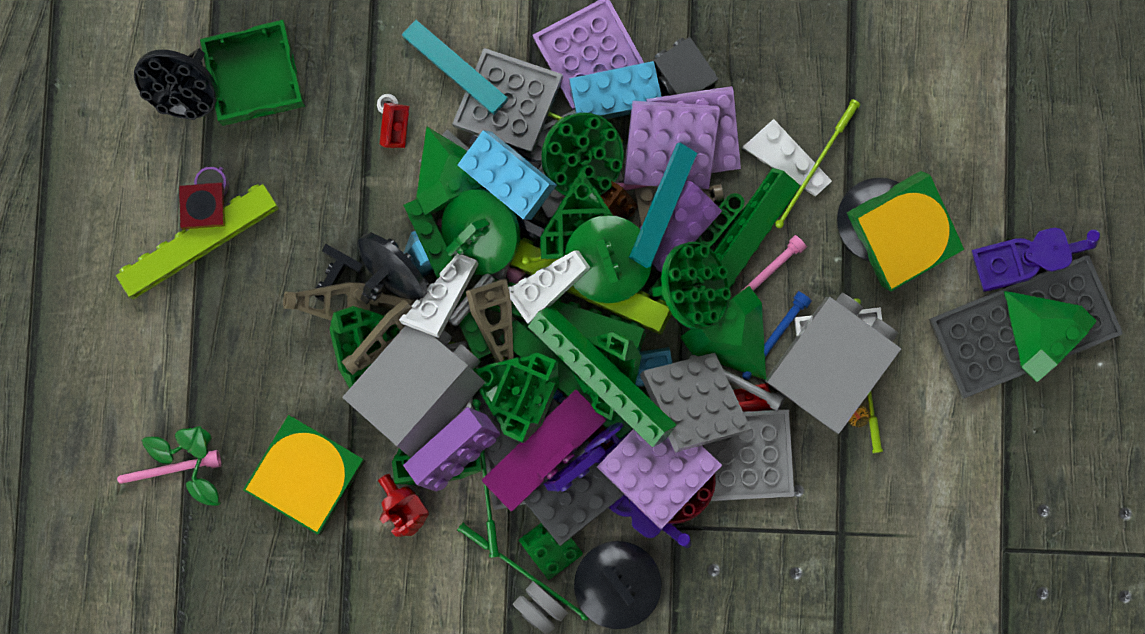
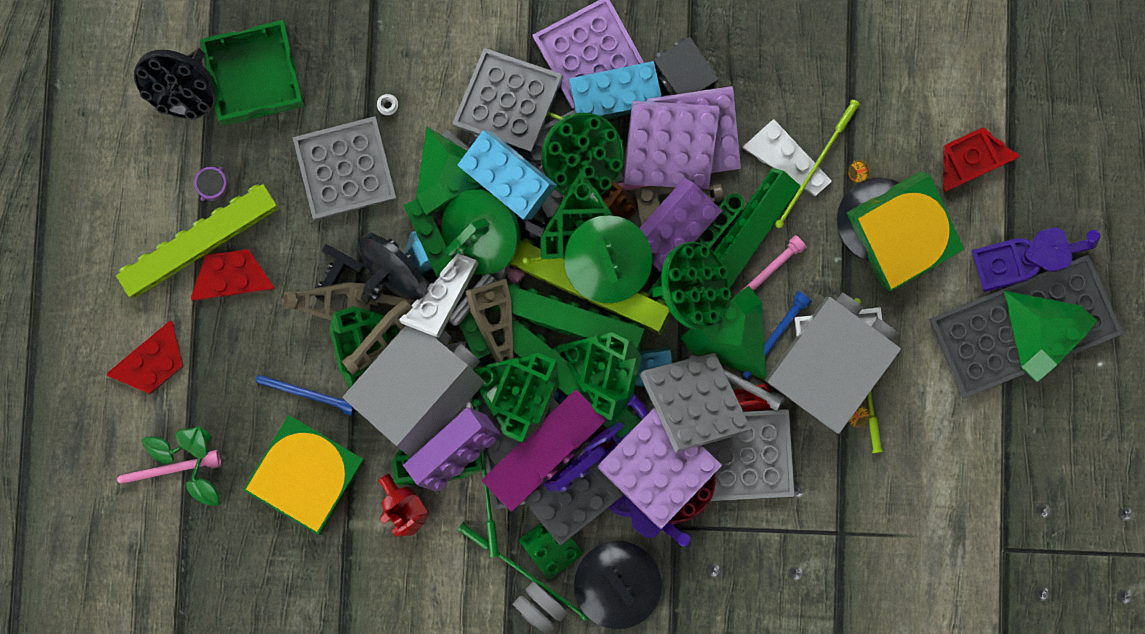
dark red tile [179,182,225,230] -> none
red slope [380,103,410,148] -> none
teal tile [402,20,508,115] -> none
white wing [508,251,591,324] -> none
green brick [528,305,677,448] -> none
teal tile [629,142,697,268] -> none
none -> red wing [106,320,184,394]
none -> red wing [191,249,275,301]
none -> blue piece [256,375,355,416]
none -> light grey plate [292,116,397,220]
none -> clear yellow tile [848,160,870,182]
none -> red wing [943,127,1020,193]

